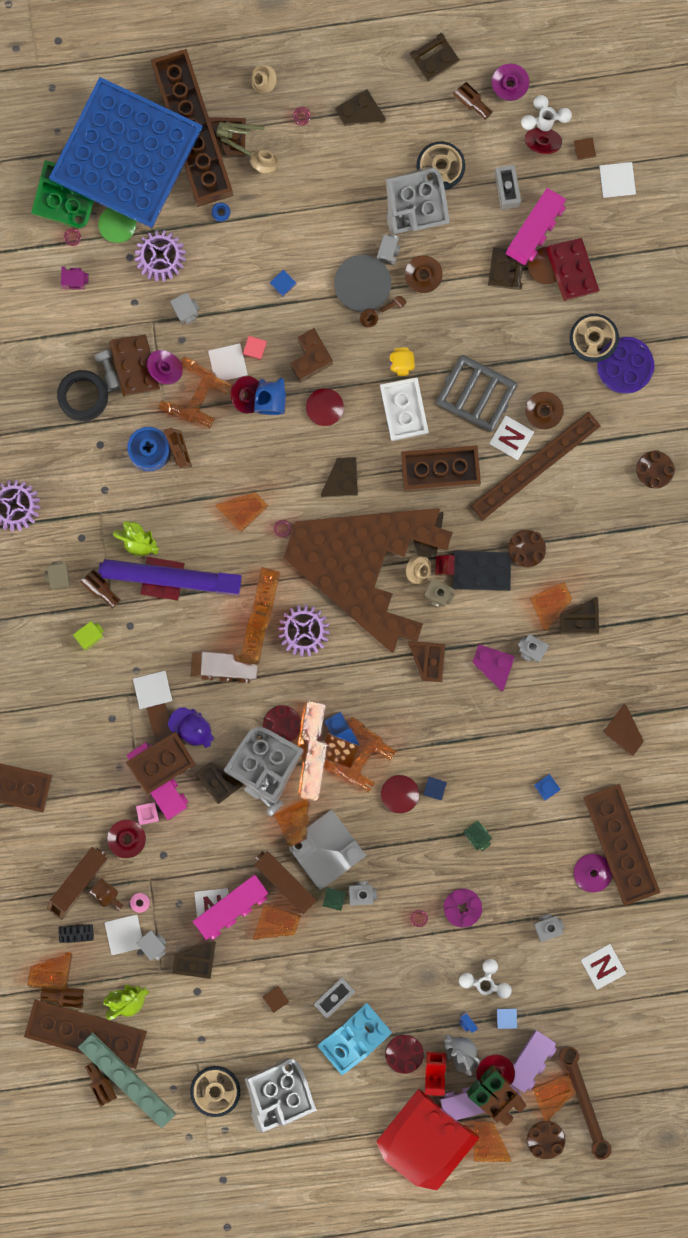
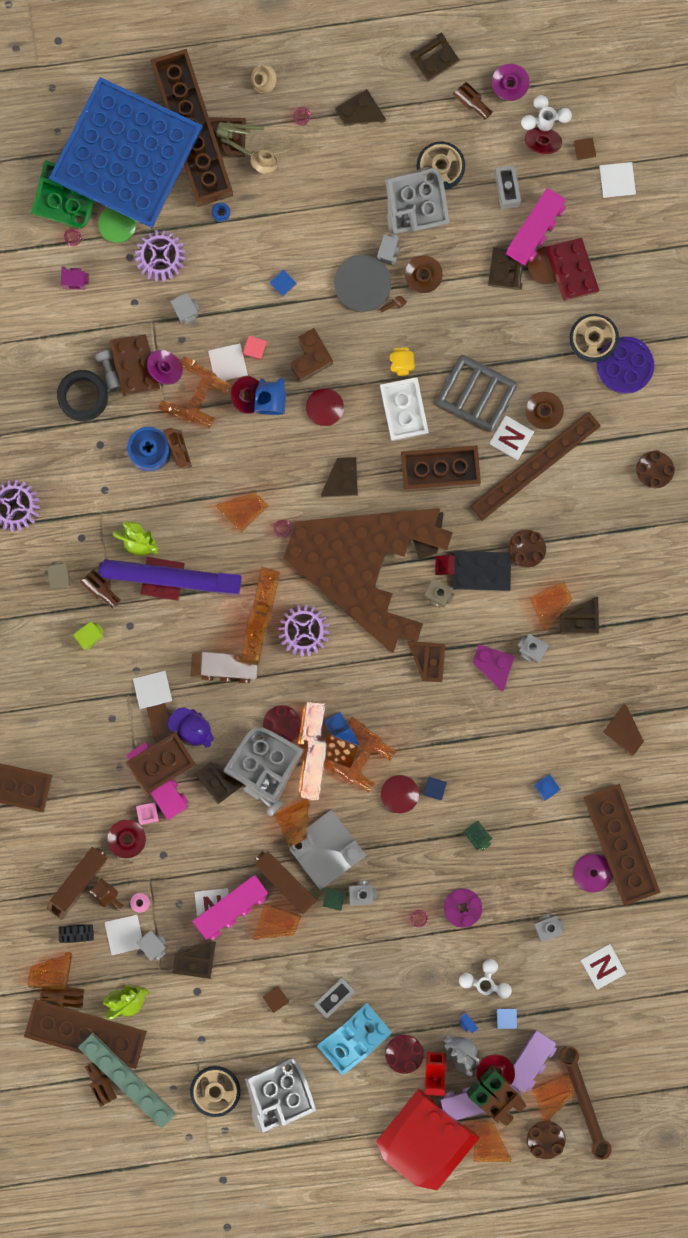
reddish brown plate [360,308,378,327] -> none
tan plate [406,556,431,585] -> none

